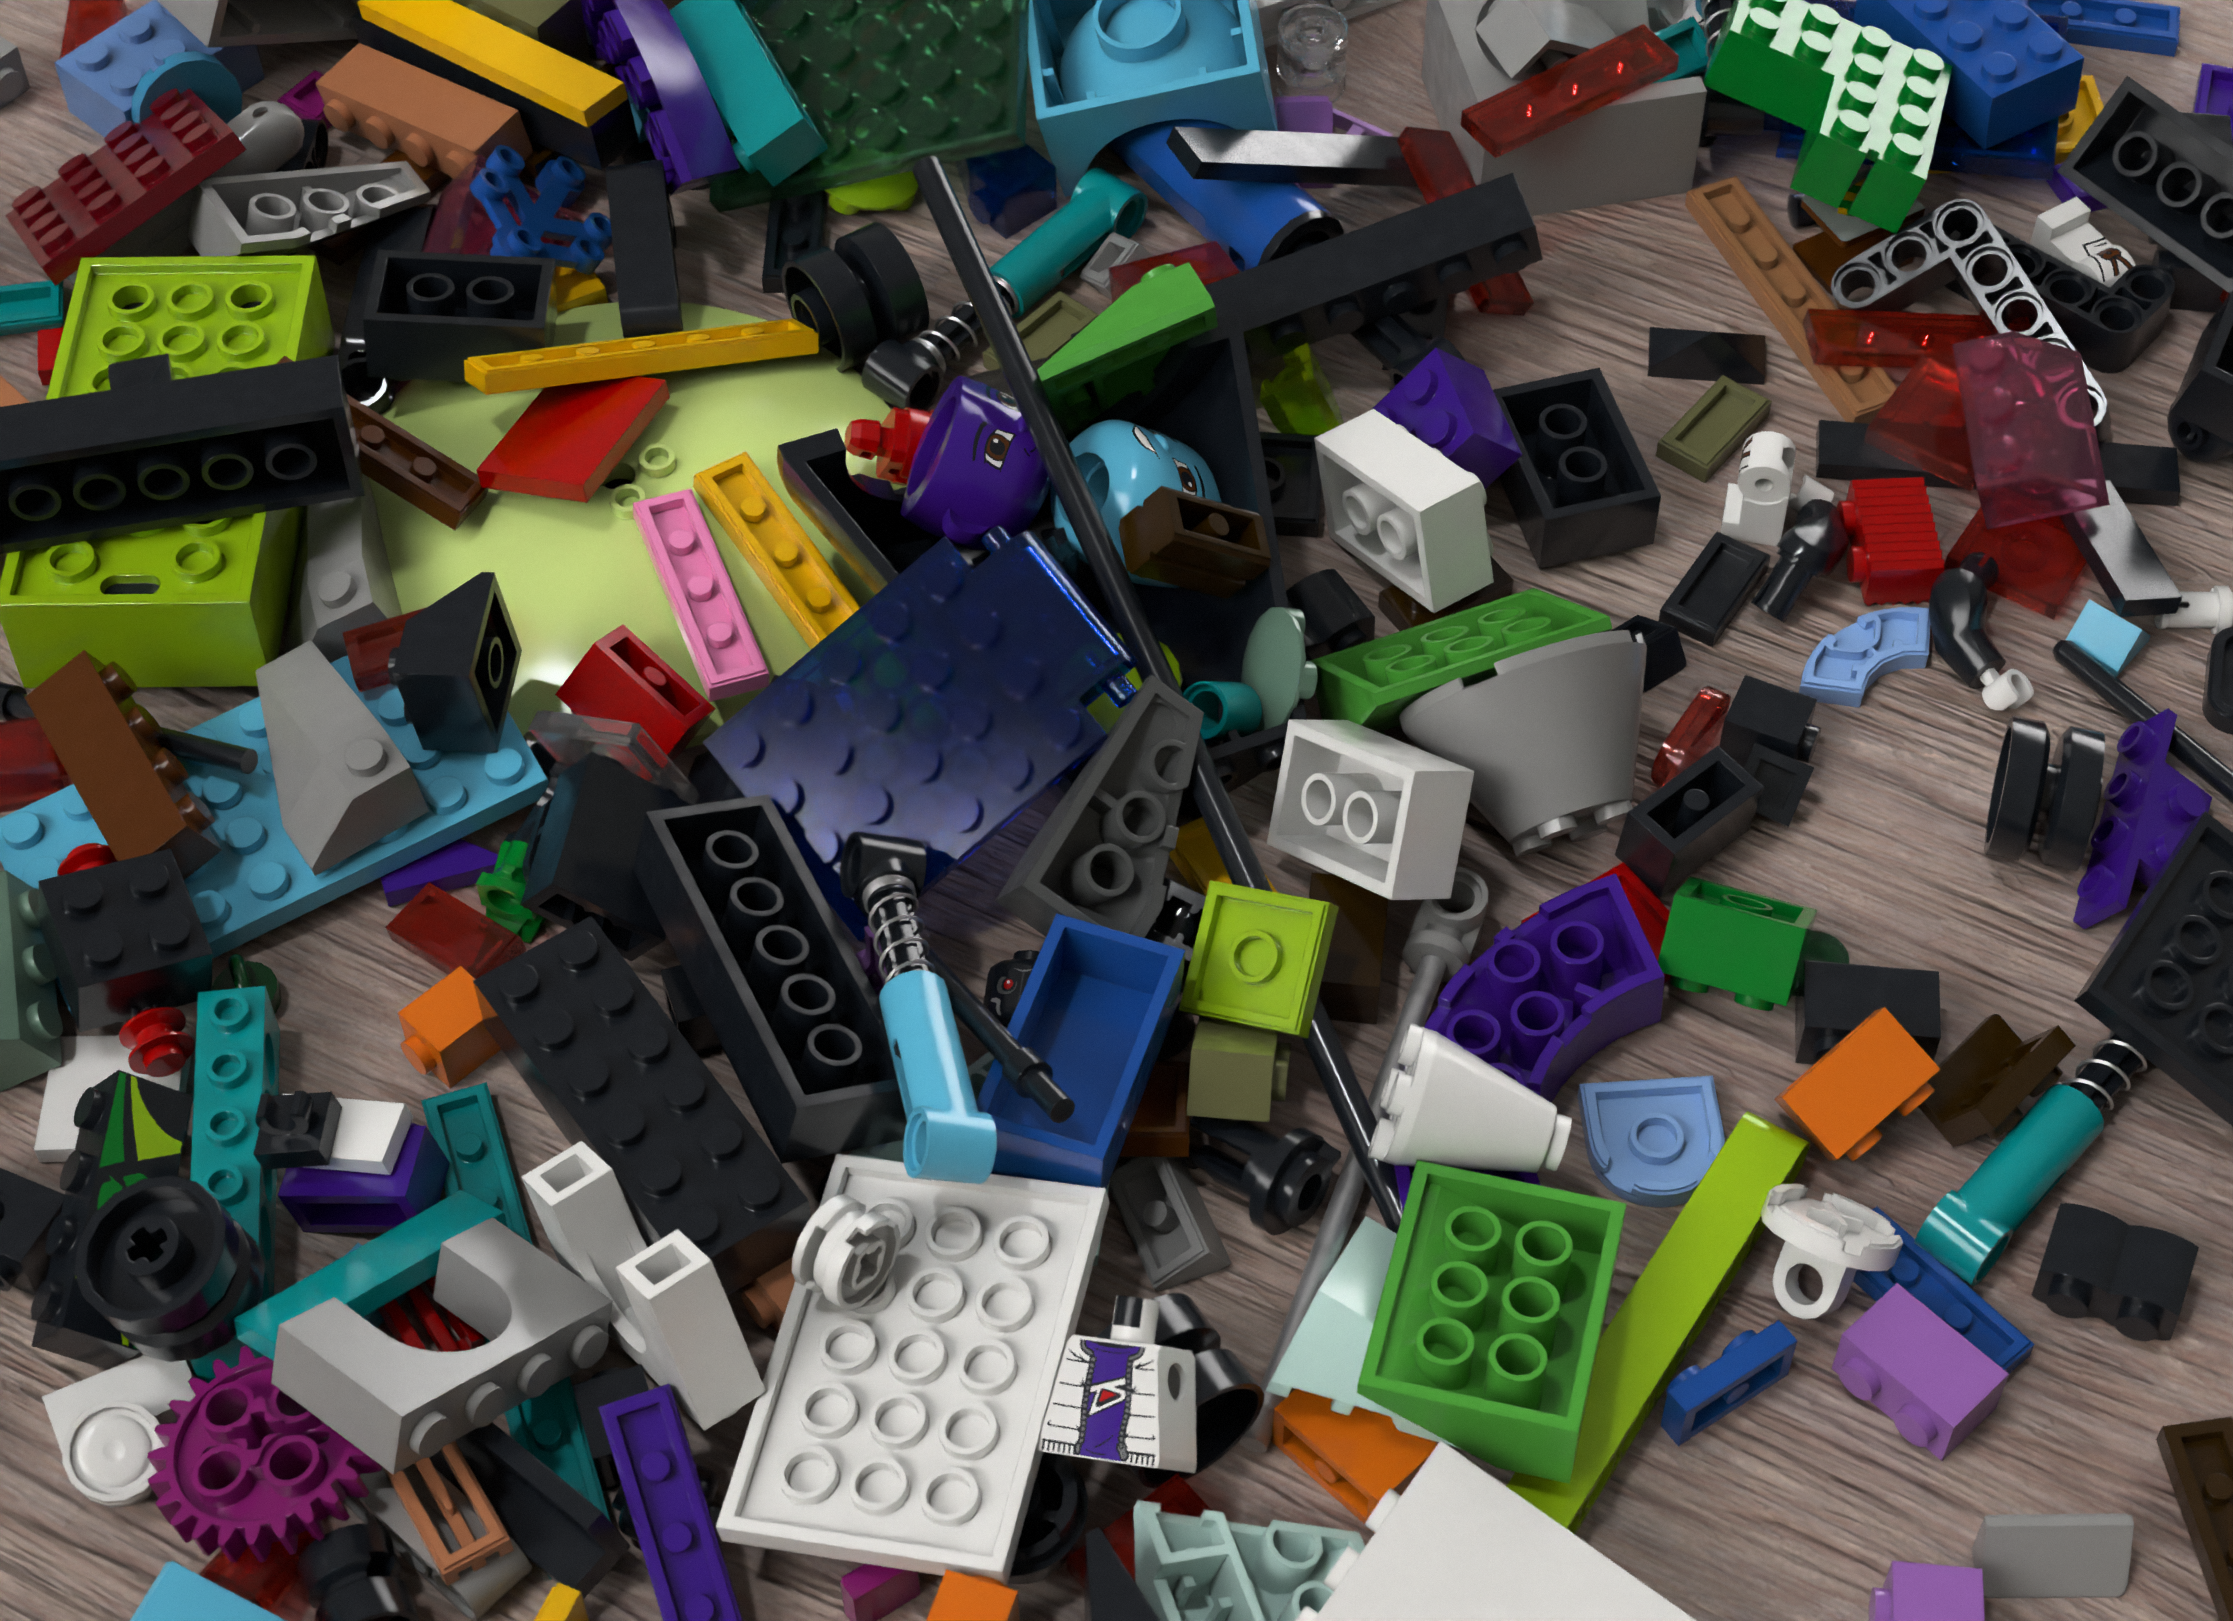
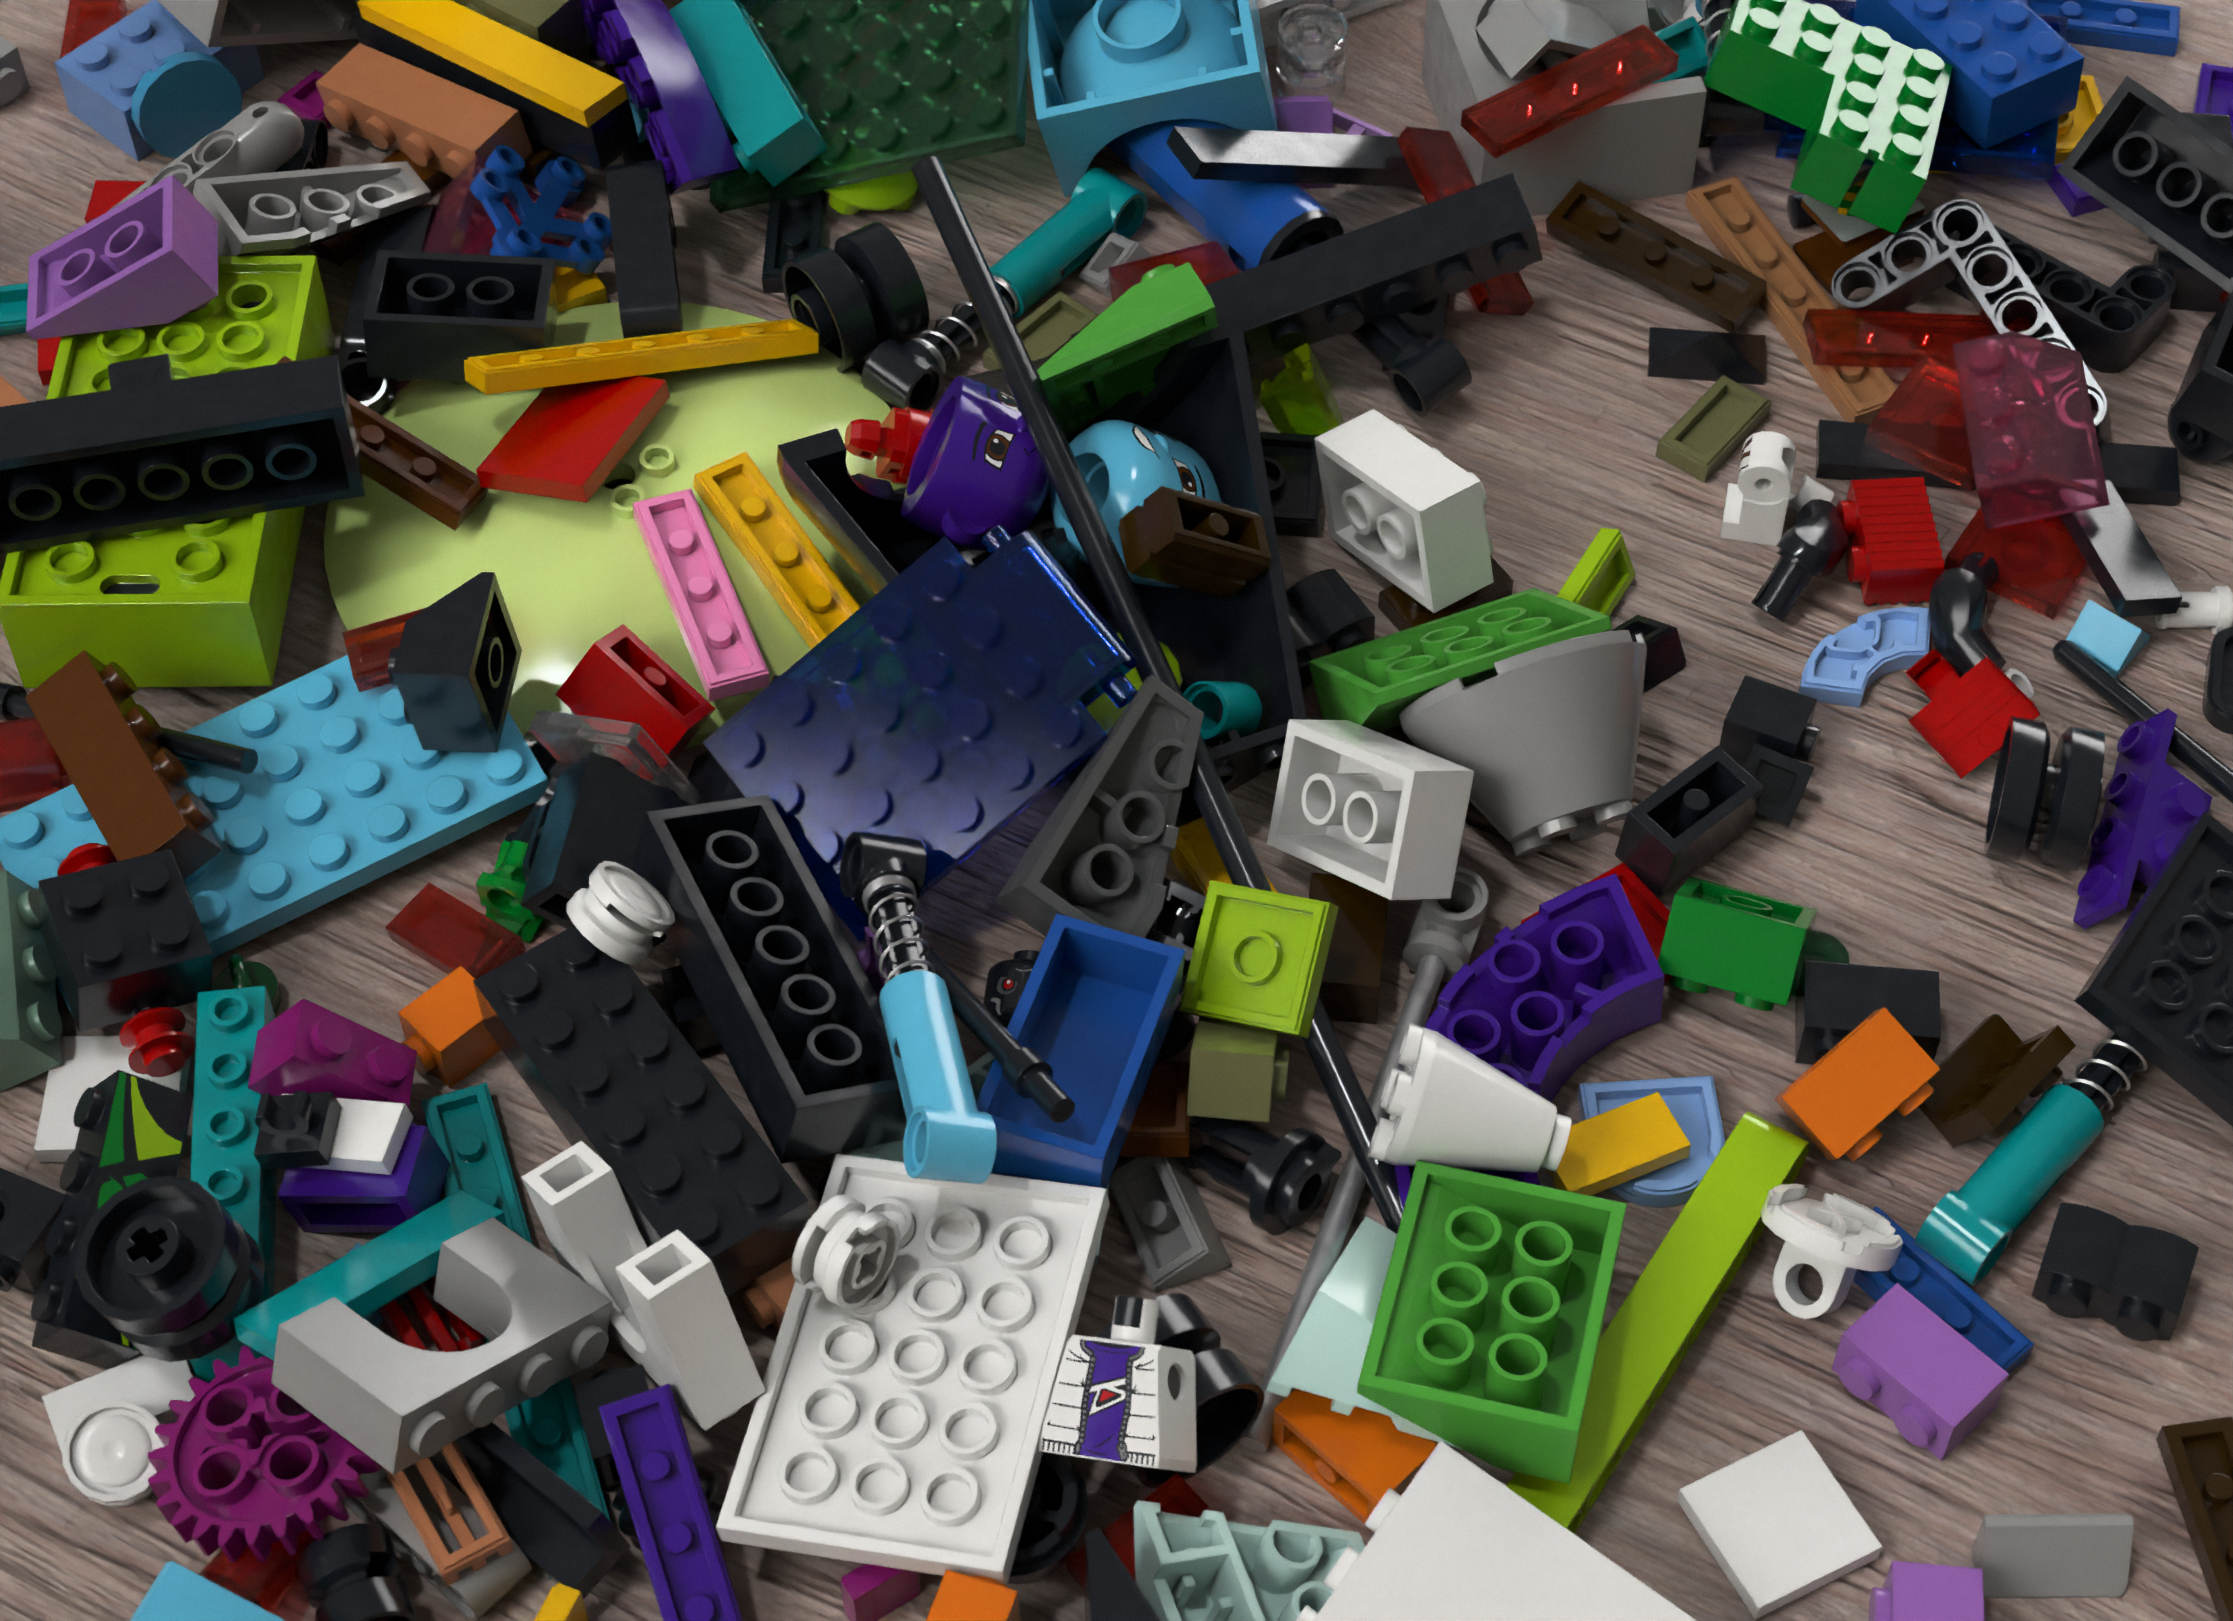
dark red plate [5,88,247,286] -> none
light grey wedge [255,640,429,876] -> none
light grey wedge [284,474,405,663] -> none
dark purple tile [381,839,498,907] -> none
clear blue slope [941,81,1057,239] -> none
sand green dish [1241,607,1318,731] -> none
dark purple brick [1371,347,1522,489] -> none
black brick [1493,368,1661,568] -> none
clear red tile [1651,686,1731,787] -> none
black tile [1659,531,1771,648] -> none
blue plate [1660,1320,1798,1446] -> none
white leg [2030,197,2136,288] -> none
none -> medium lavender slope [26,174,218,340]
none -> magenta brick [248,998,417,1108]
none -> white wheel [566,861,675,965]
none -> dark brown plate [1546,180,1767,333]
none -> yellow tile [1546,1092,1691,1196]
none -> lime tile [1557,528,1636,616]
none -> white tile [1677,1430,1882,1620]
none -> red piece [1899,647,2040,779]

